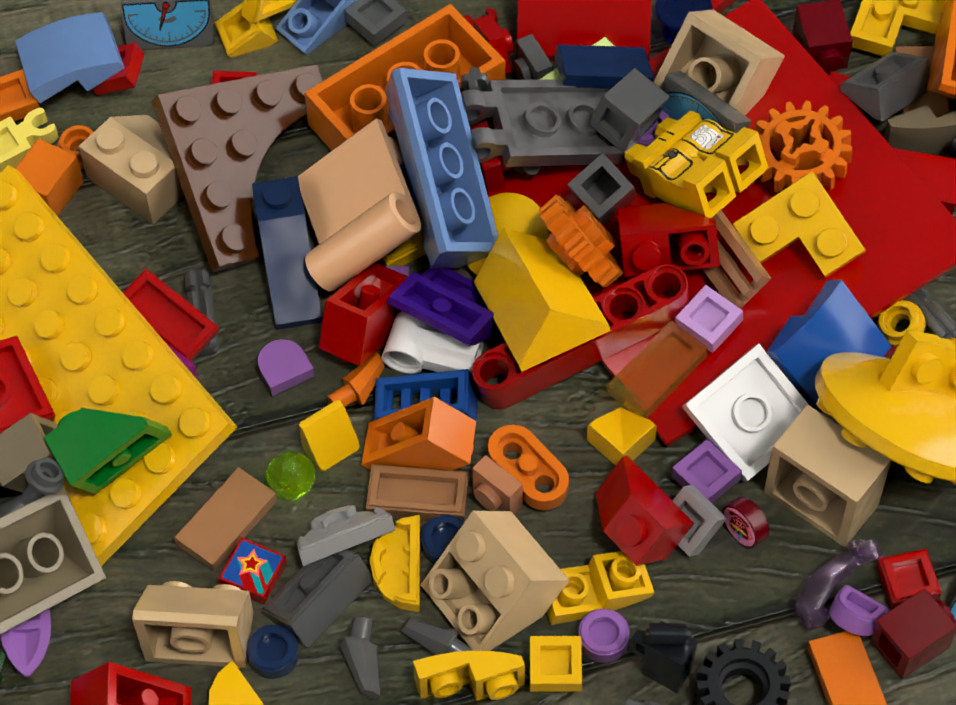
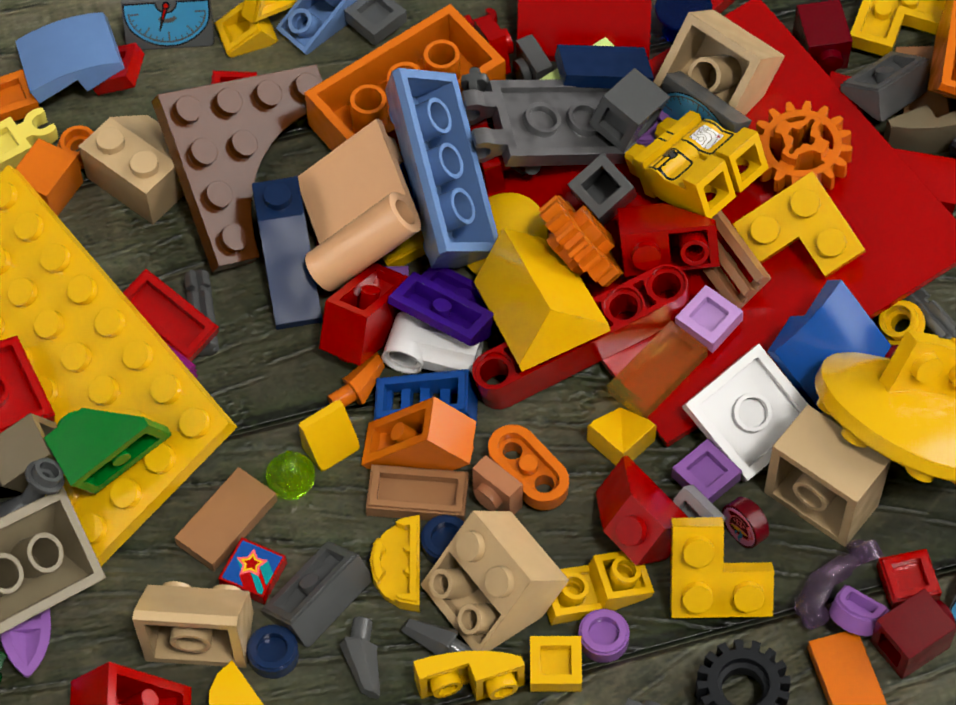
medium lavender tile [258,339,315,396] -> none
light grey tile [297,505,396,566] -> none
black piece [630,621,697,694] -> none
none -> yellow plate [670,517,774,618]

